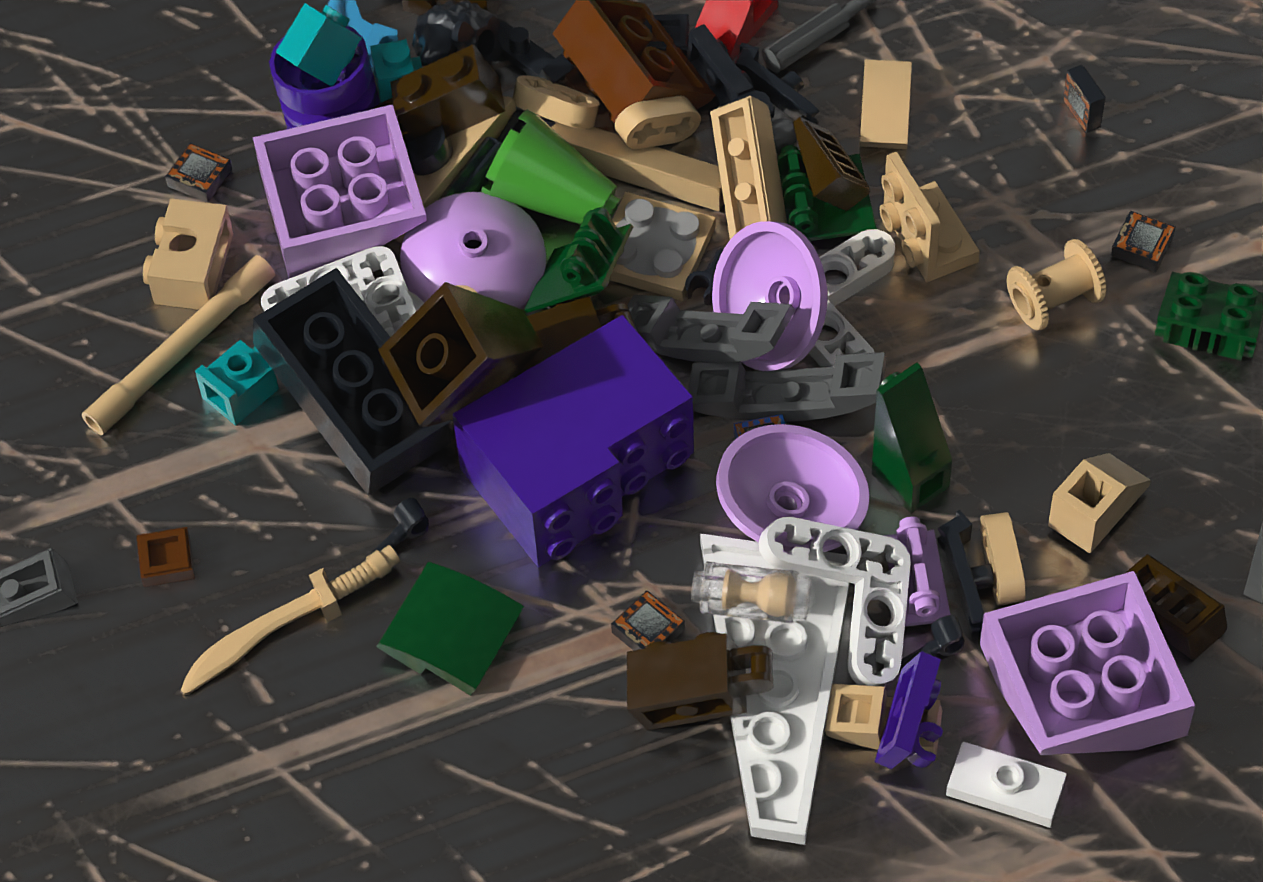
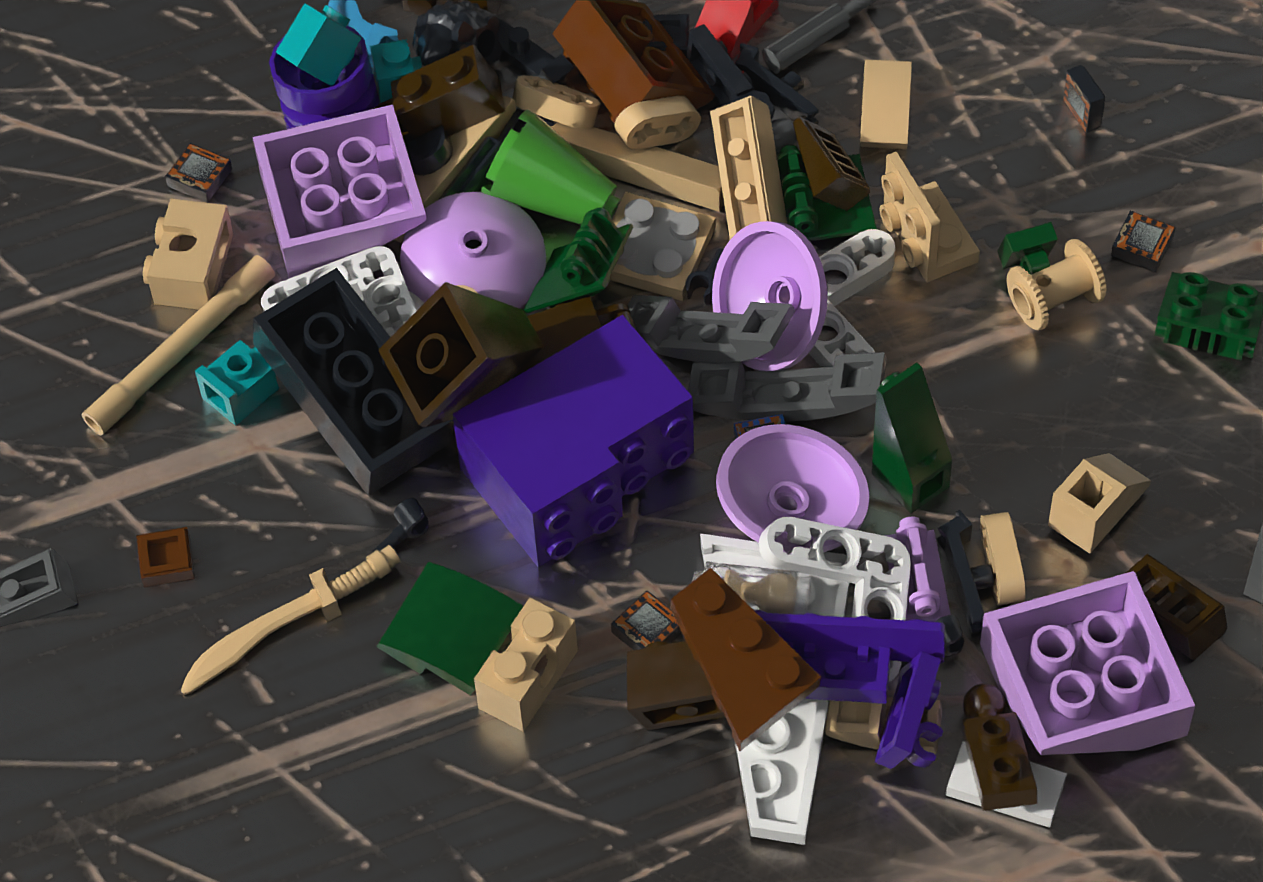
none -> tan brick [474,598,578,732]
none -> reddish brown wing [670,568,821,752]
none -> dark purple bracket [754,610,945,704]
none -> dark brown plate [963,683,1037,811]
none -> dark green tile [997,222,1058,275]

